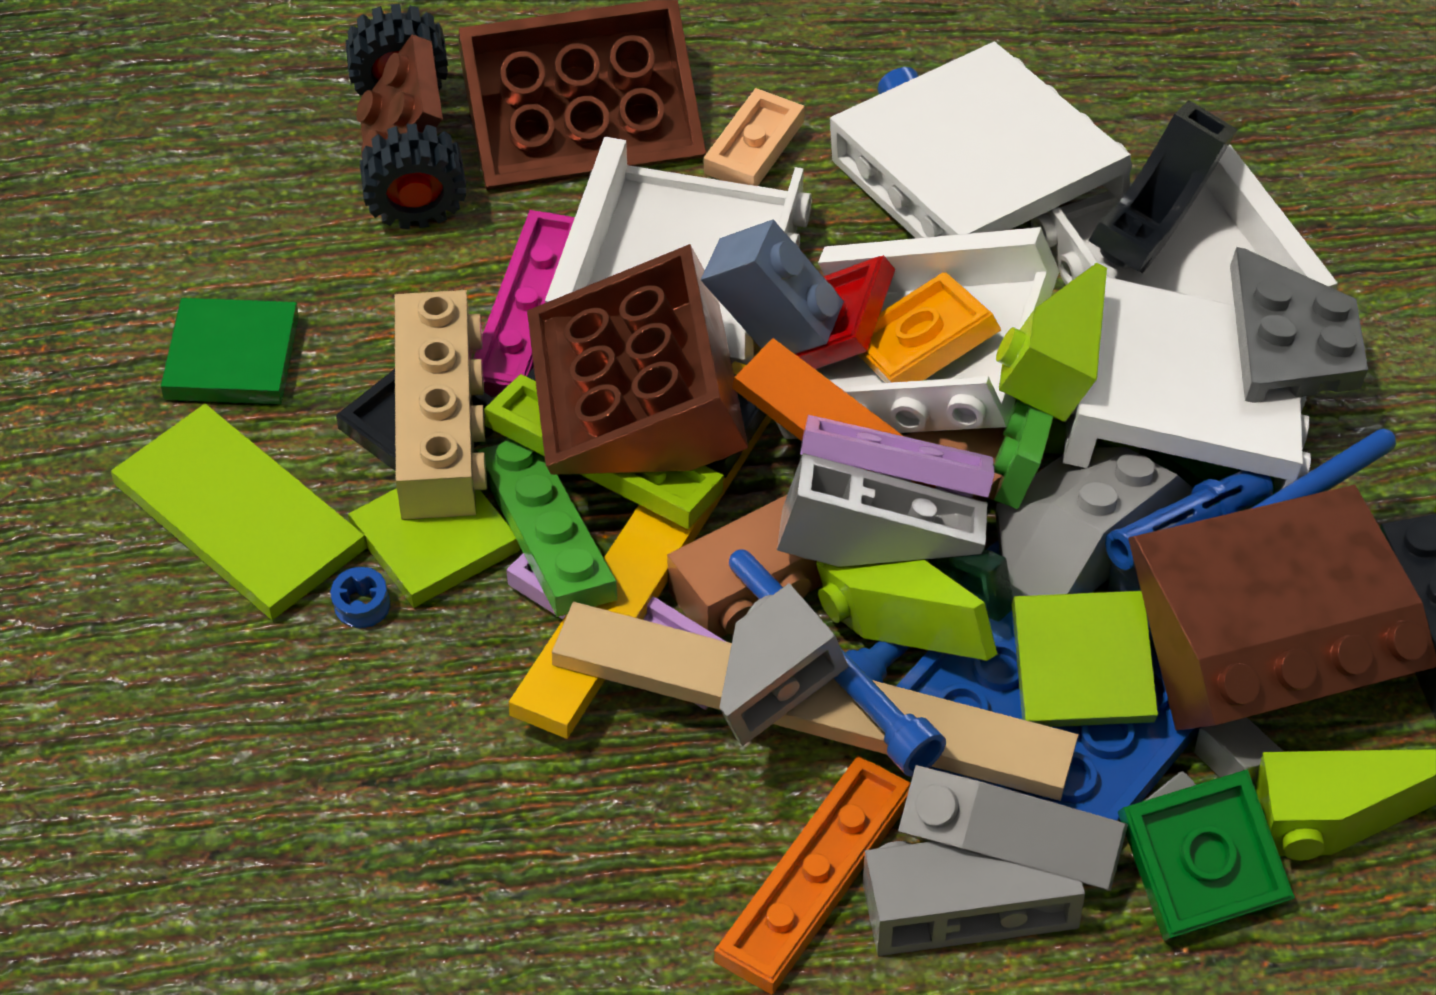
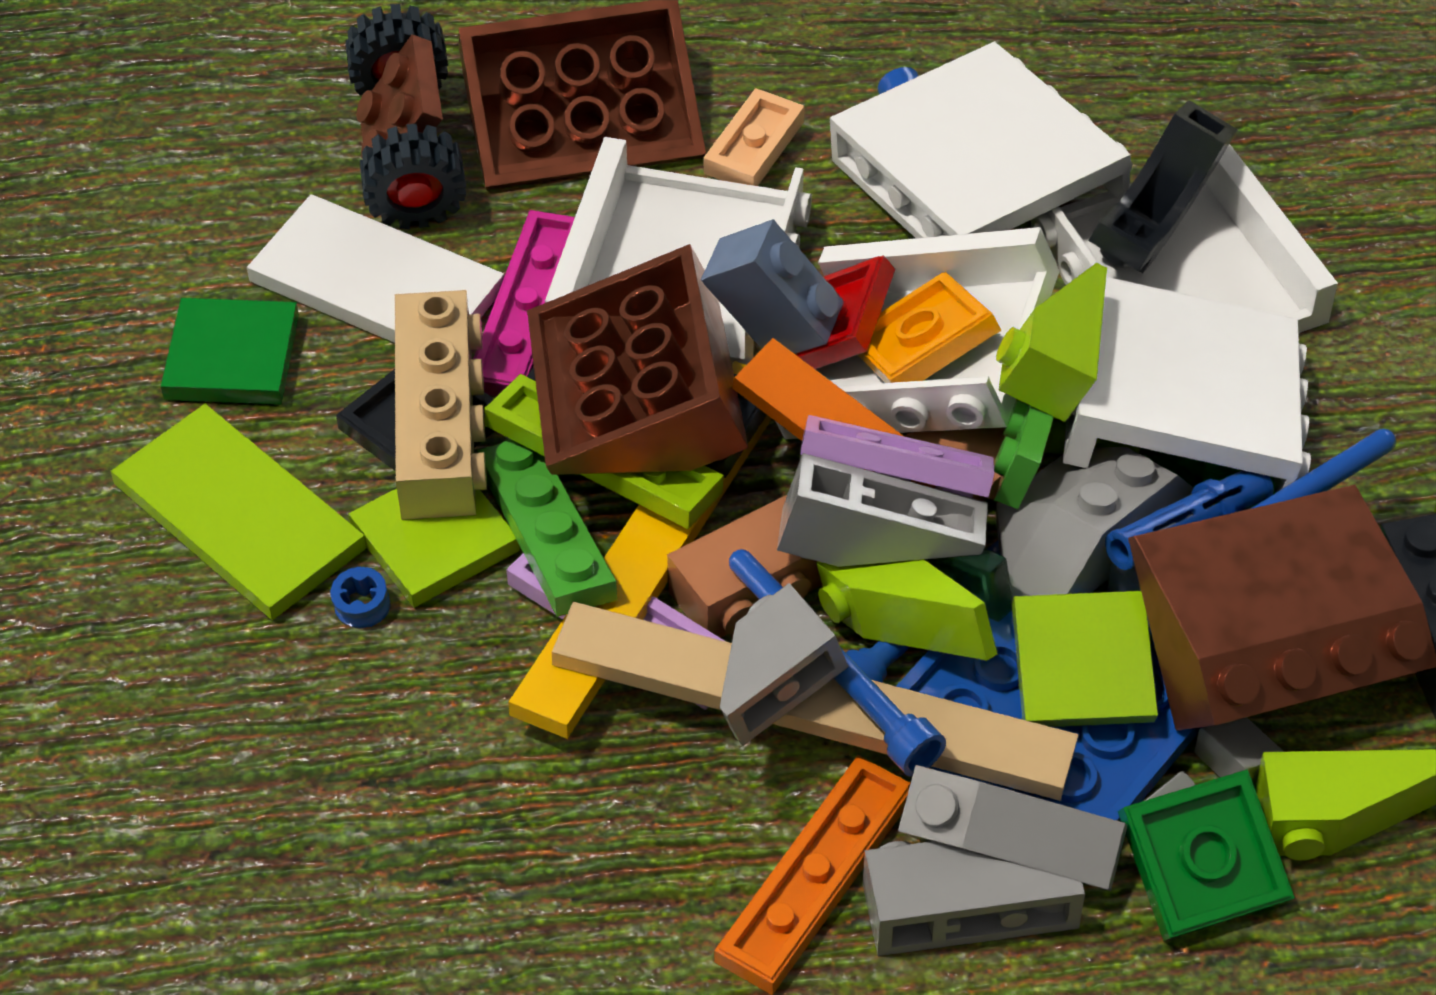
dark grey wing [1230,247,1368,403] -> none
none -> white tile [247,194,504,343]

